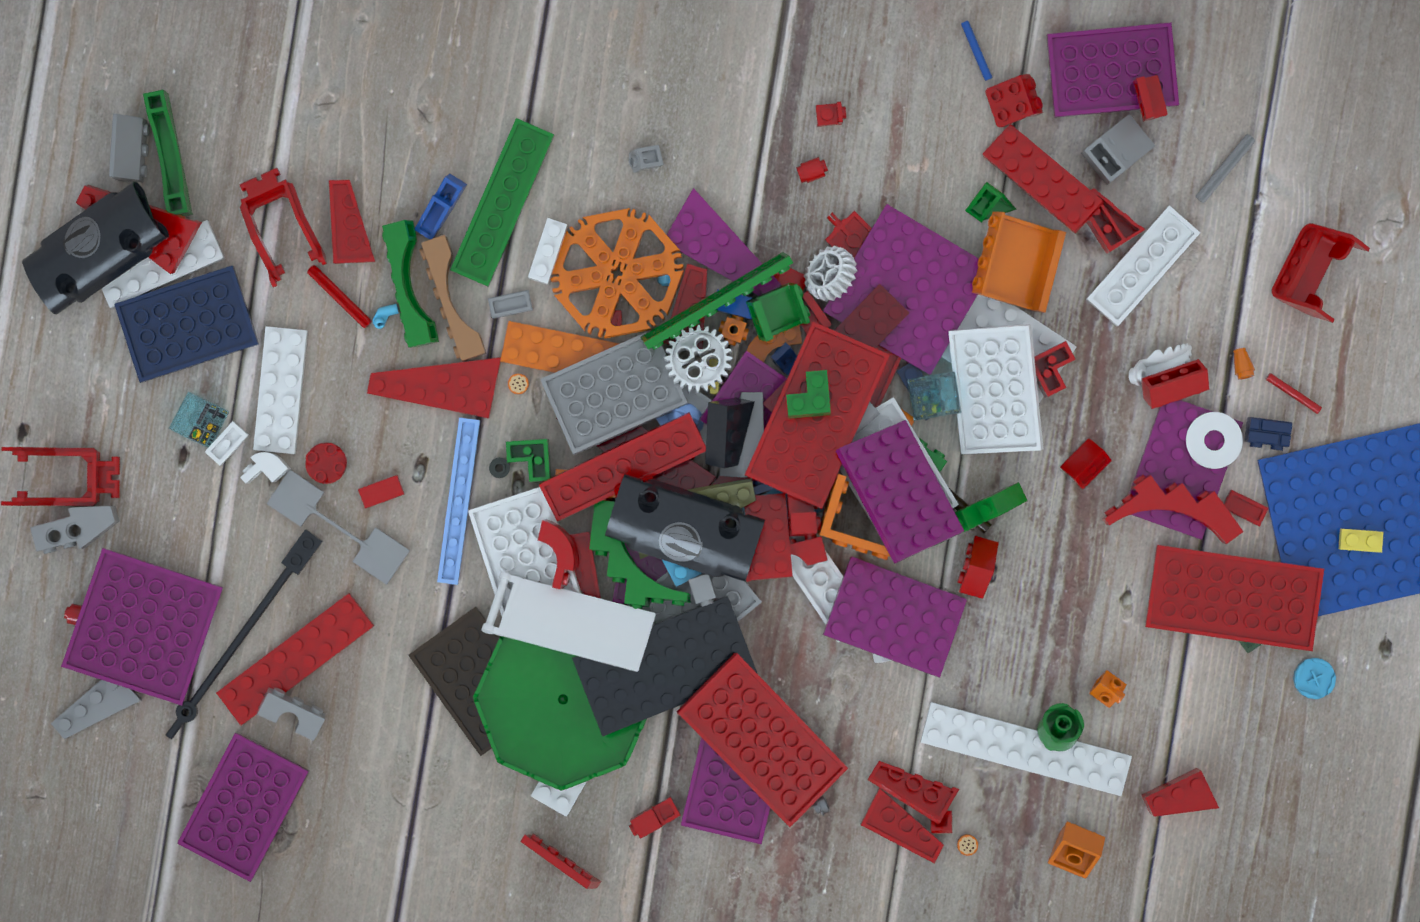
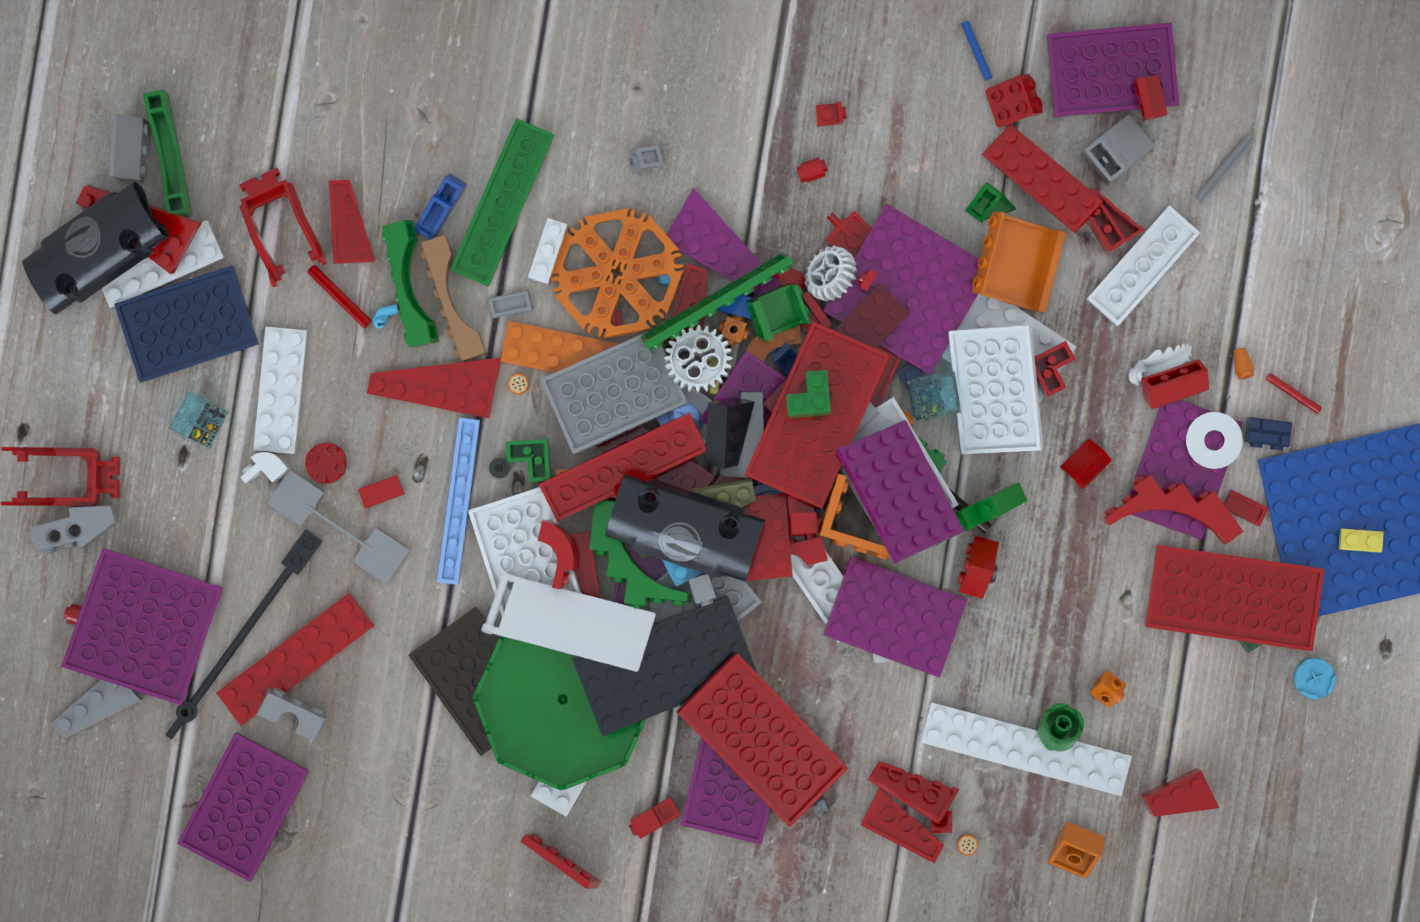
white plate [205,421,249,466] -> none
red windscreen [1272,223,1370,323] -> none
none -> red plate [858,269,878,292]

